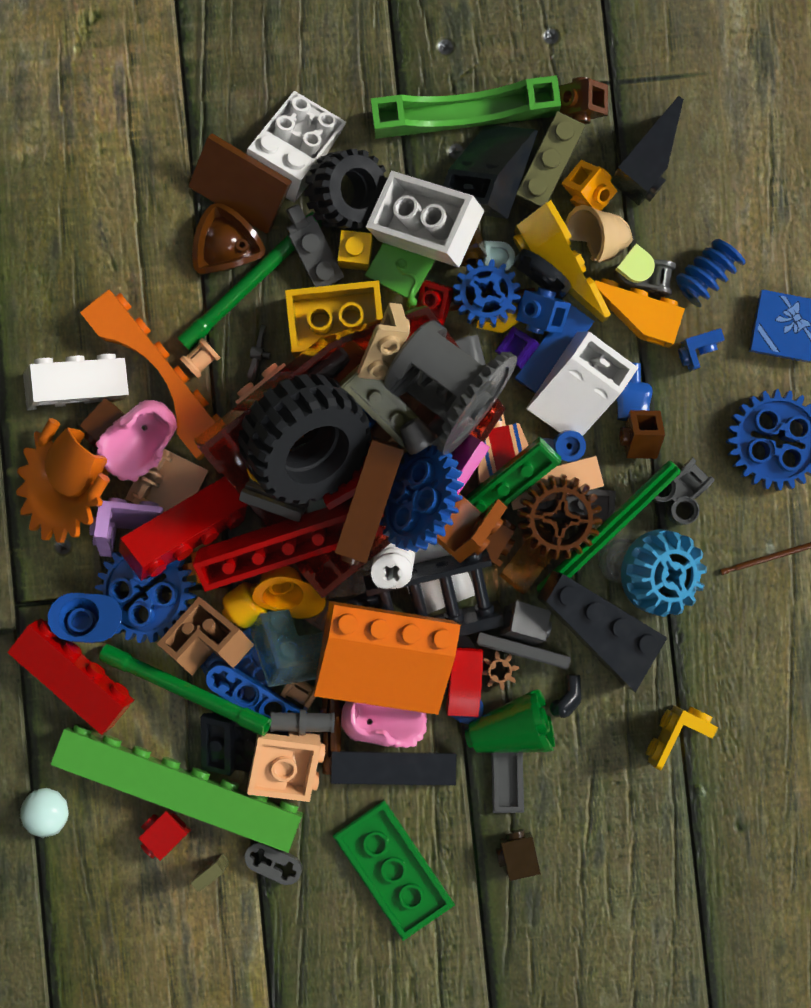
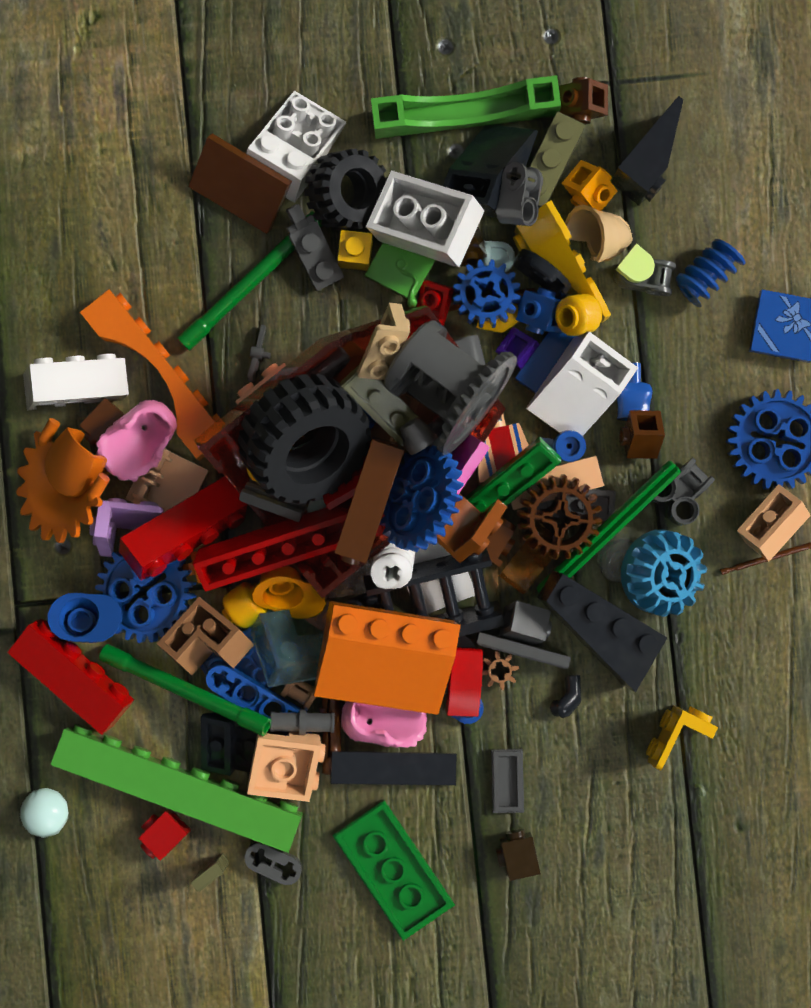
light nougat bush [179,338,221,378] -> none
reddish brown hat [192,203,265,274] -> none
yellow brick [285,280,383,357] -> none
green cone [465,689,555,753] -> none
light orange slope [595,279,685,348] -> none
blue bracket [678,328,725,372] -> none
none -> dark grey piece [496,162,543,226]
none -> yellow head [555,294,602,336]
none -> light nougat brick [737,484,811,562]

